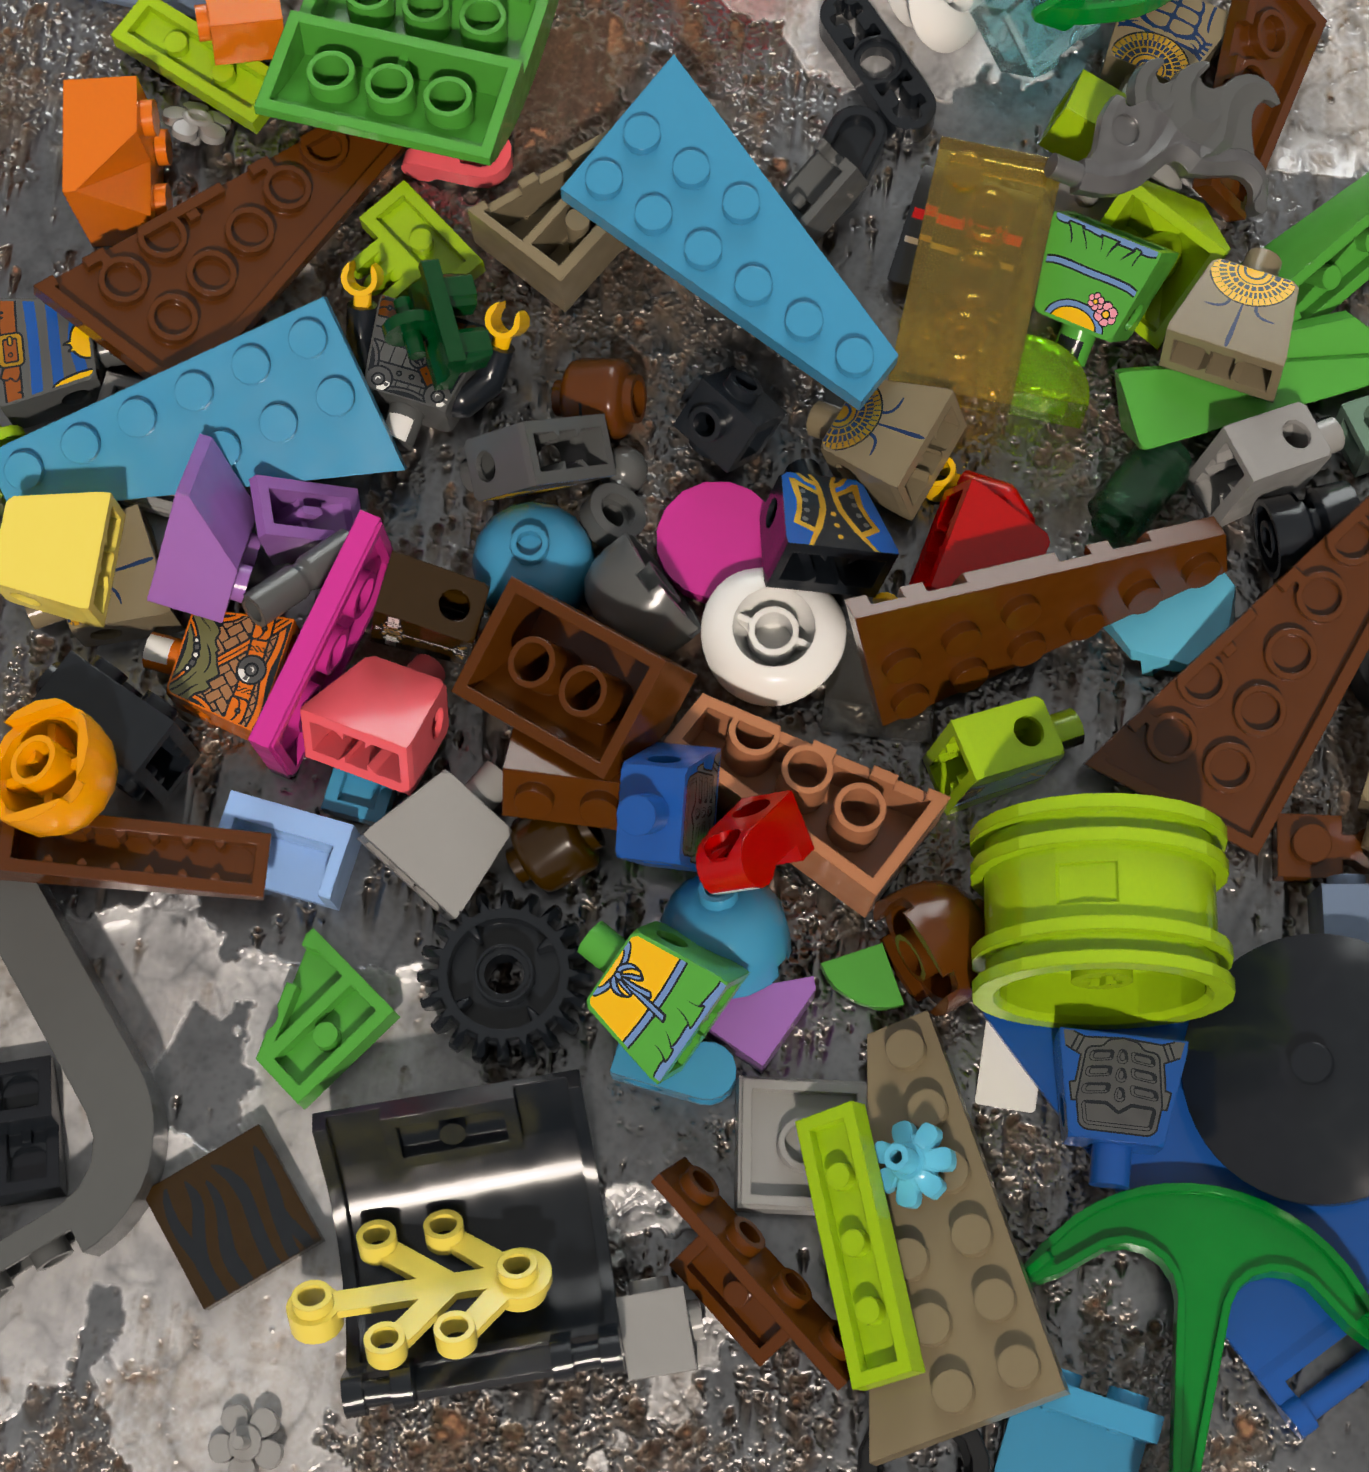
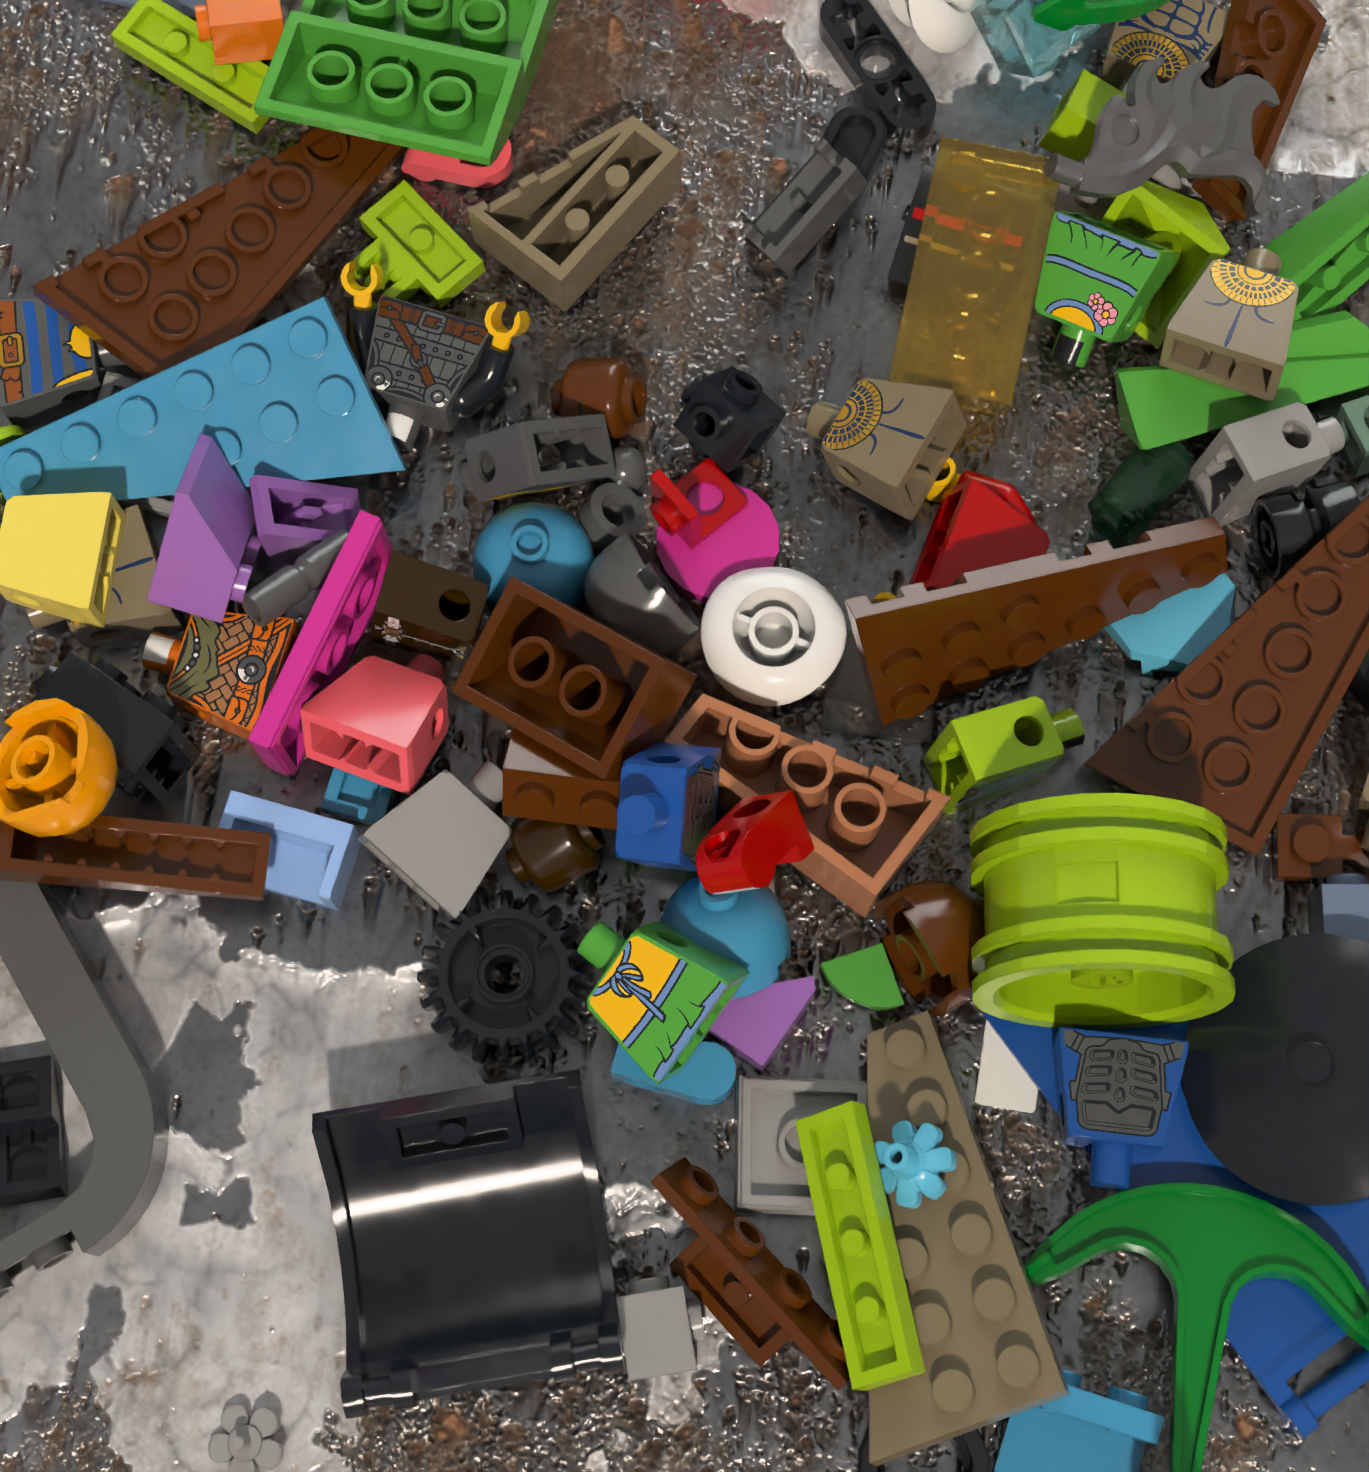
orange slope [62,76,173,247] -> none
dark brown tile [146,1124,325,1310] -> none
light grey plant [162,101,232,146] -> none
bright green wing [256,928,400,1110] -> none
light yellow plant [286,1209,553,1370] -> none
dark green hips [382,259,493,391] -> none
dark azure wing [560,54,899,411] -> none
black torso [760,458,899,598] -> none
clear neon green brick [1008,334,1089,429] -> none
none -> red bracket [649,458,748,550]

